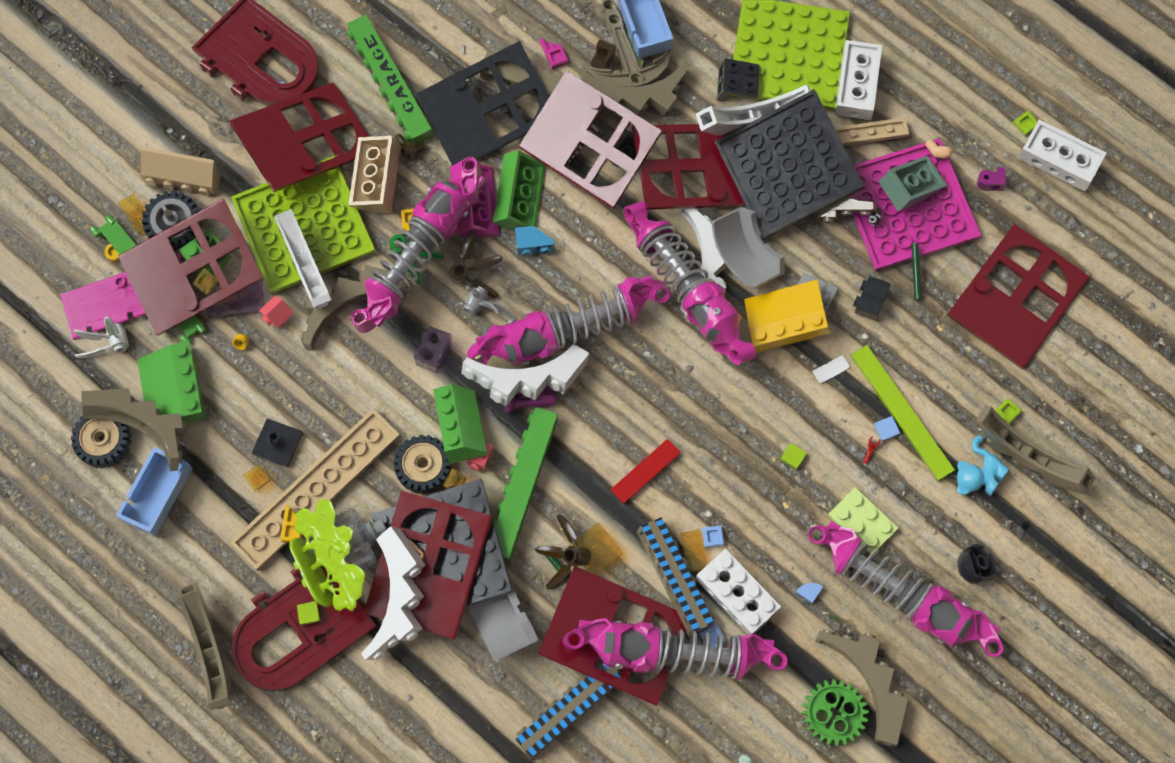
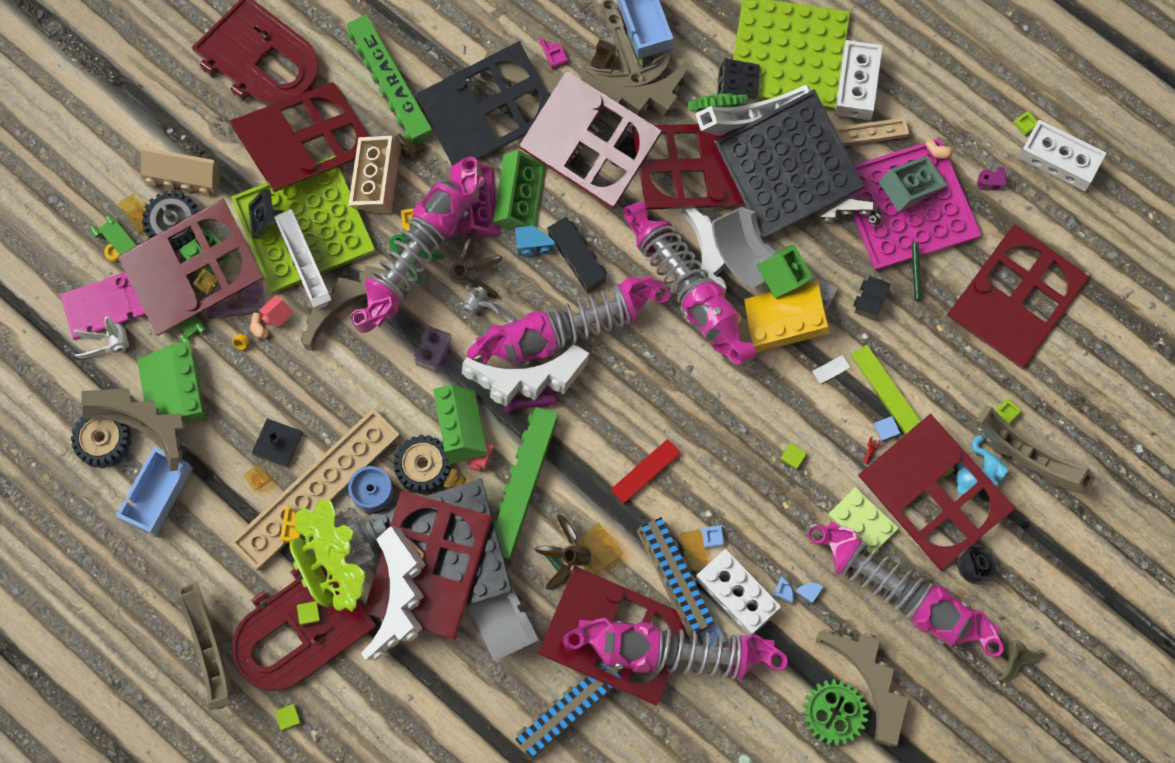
none -> black tile [248,189,284,239]
none -> light nougat arm [250,313,269,339]
none -> lime tile [275,704,301,731]
none -> medium blue wheel [348,466,394,514]
none -> black brick [547,217,607,293]
none -> bright green gear [688,93,748,111]
none -> bright green slope [756,245,813,298]
none -> light blue tile [773,577,794,604]
none -> dark red door [858,413,1016,571]
none -> olive piece [998,639,1043,681]

